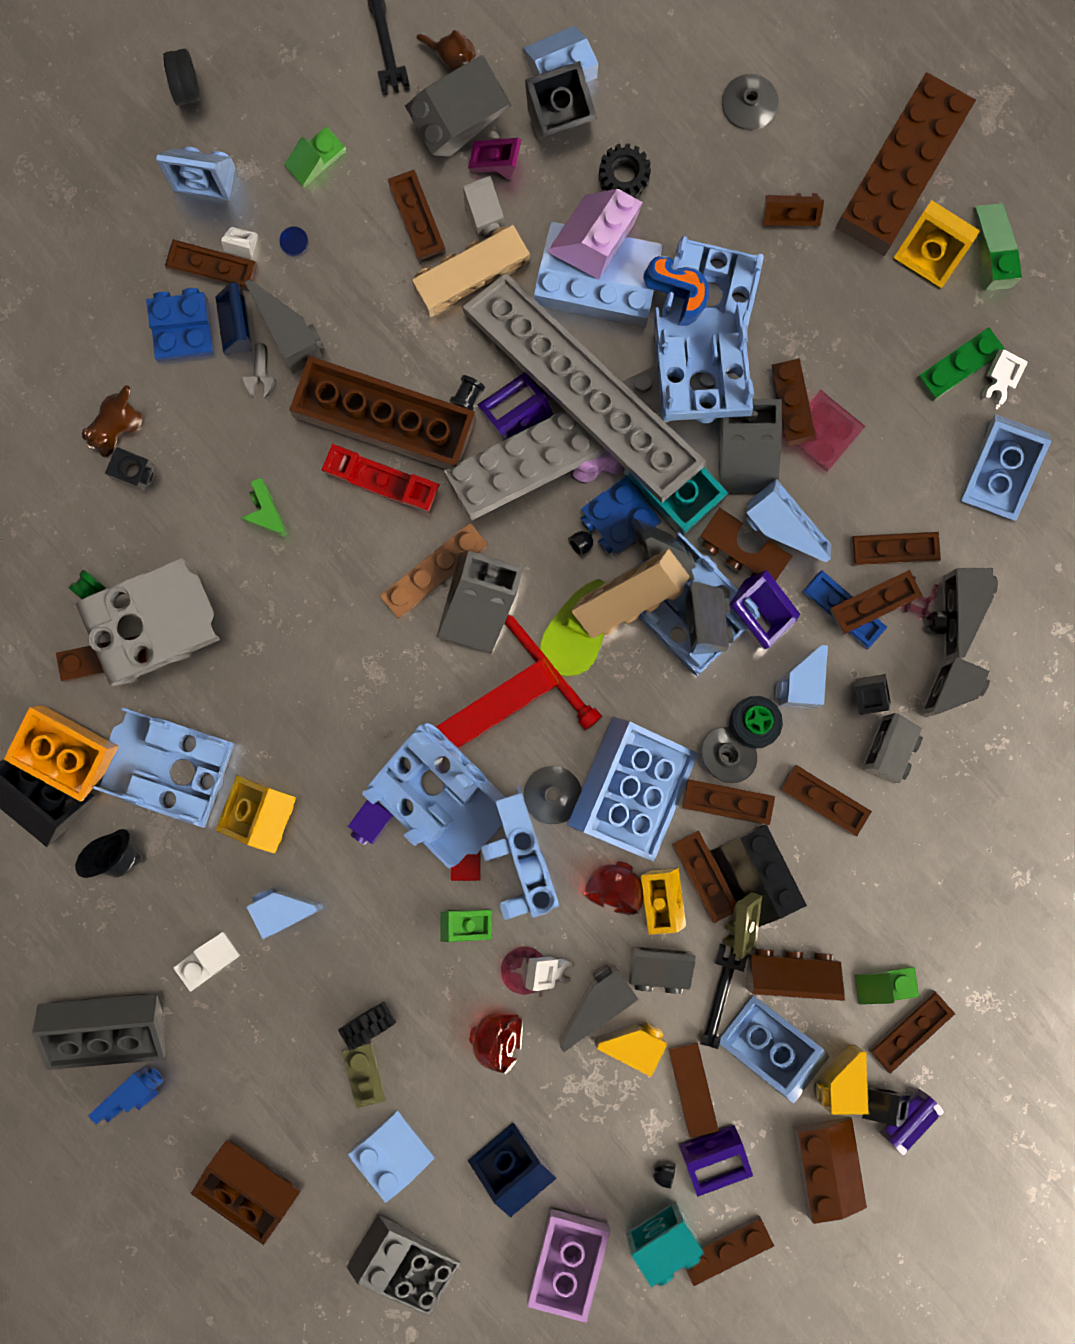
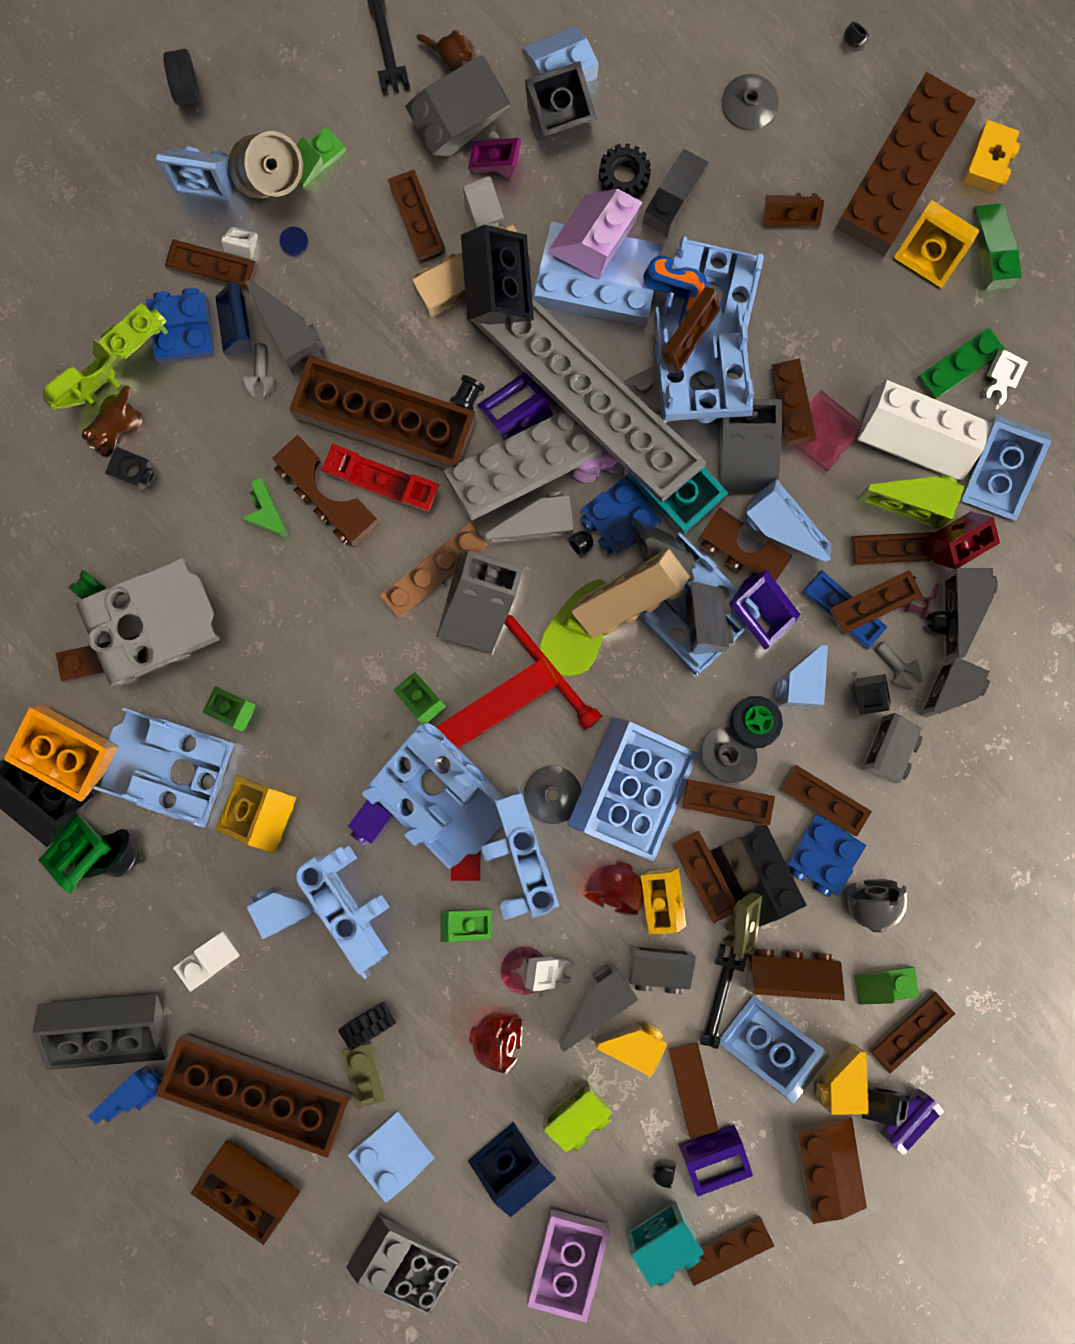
none -> green plate [38,815,112,894]
none -> lime piece [43,302,168,410]
none -> reddish brown brick [157,1034,352,1158]
none -> bright green slope [202,686,255,731]
none -> wheel [228,130,303,199]
none -> reddish brown arch [272,435,379,547]
none -> light blue piece [295,846,390,979]
none -> bright green slope [393,672,446,724]
none -> black slope [461,224,534,325]
none -> light grey slope [485,492,573,544]
none -> lime slope [543,1081,613,1153]
none -> black slope [643,149,709,237]
none -> reddish brown tile [662,286,721,374]
none -> blue plate [786,814,867,897]
none -> black hinge [844,21,869,47]
none -> dark grey cylinder [847,879,907,932]
none -> white slope [857,380,993,482]
none -> lime slope [858,475,964,529]
none -> light grey bar [876,642,922,690]
none -> dark red brick [926,511,1000,569]
none -> yellow brick [962,120,1020,194]

